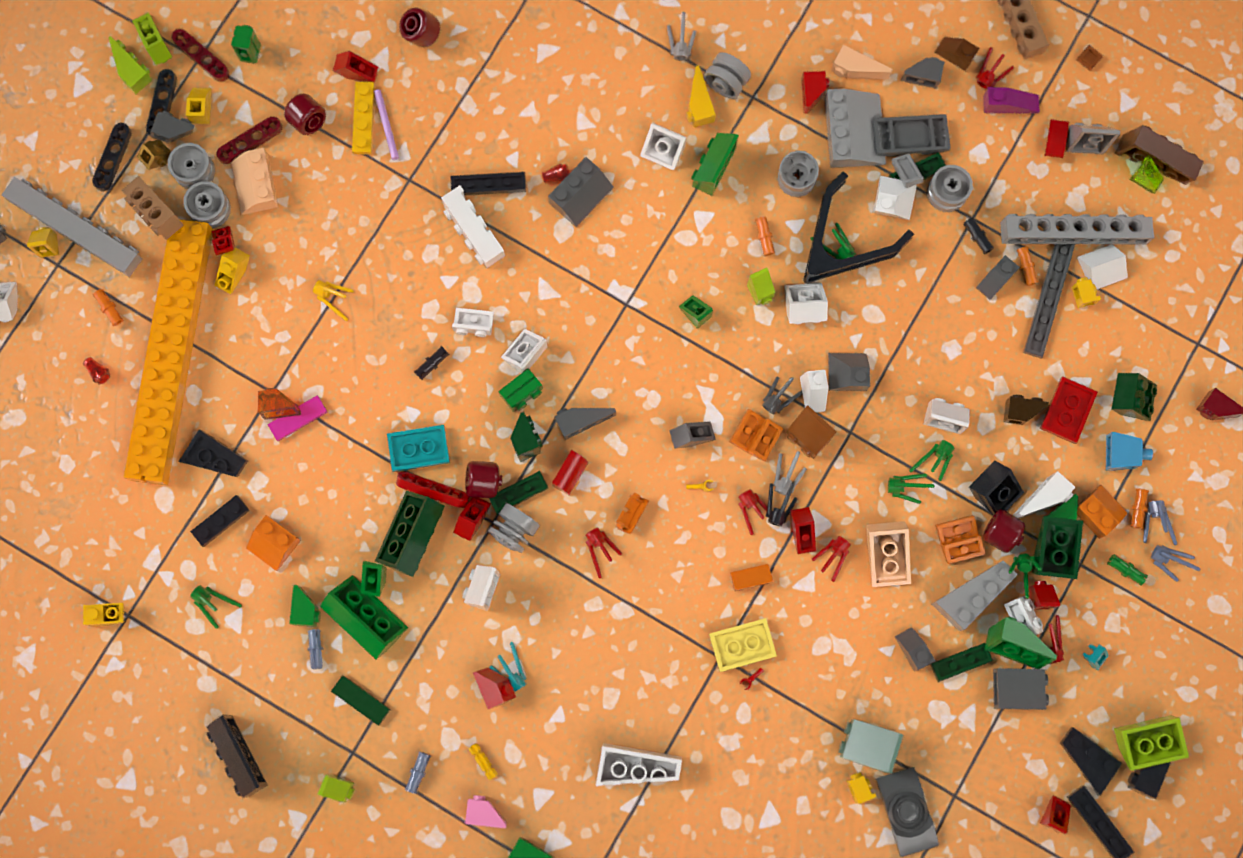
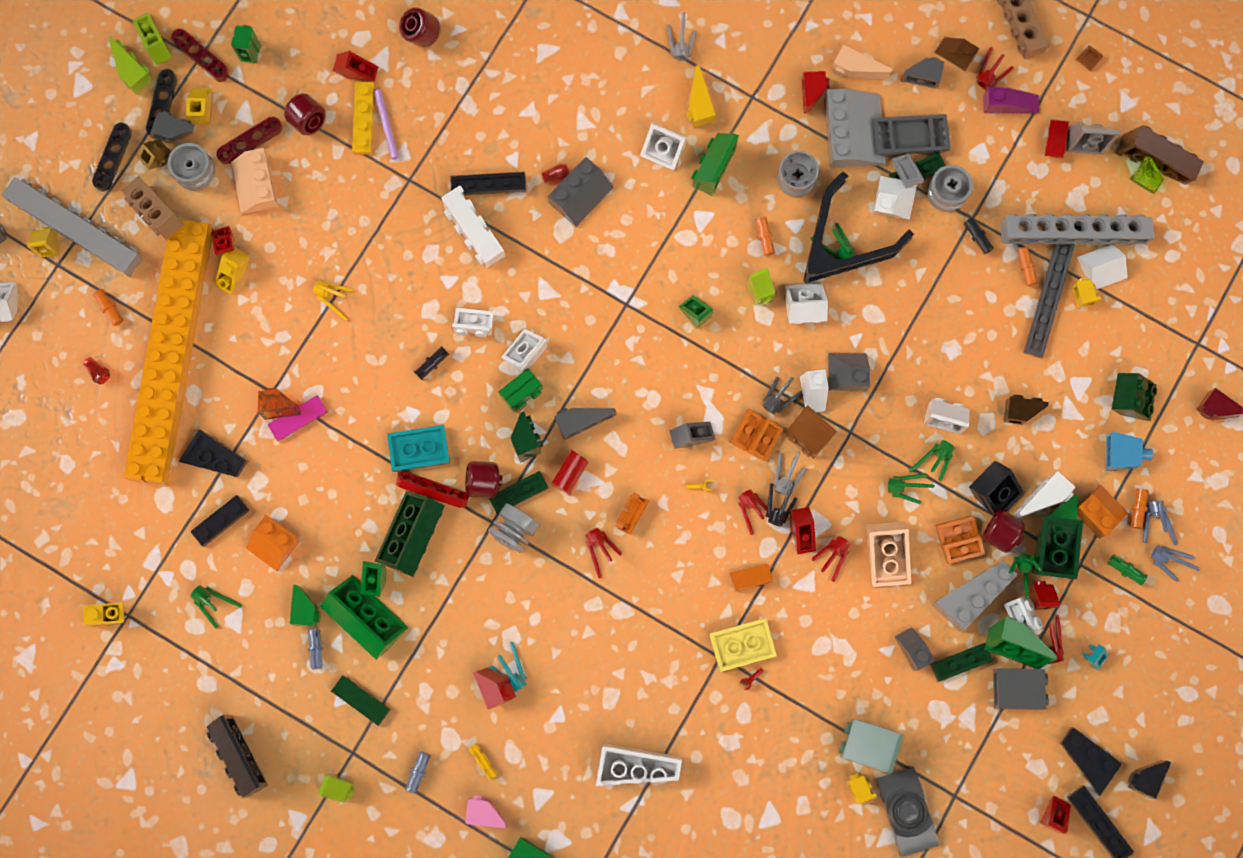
light grey wheel [184,181,231,228] -> none
red slope [453,497,491,541] -> none
white slope [462,565,500,611] -> none
light grey wheel [703,52,751,99] -> none
dark grey slope [976,255,1020,300] -> none
red plate [1040,376,1098,444] -> none
lime slope [1114,715,1189,771] -> none

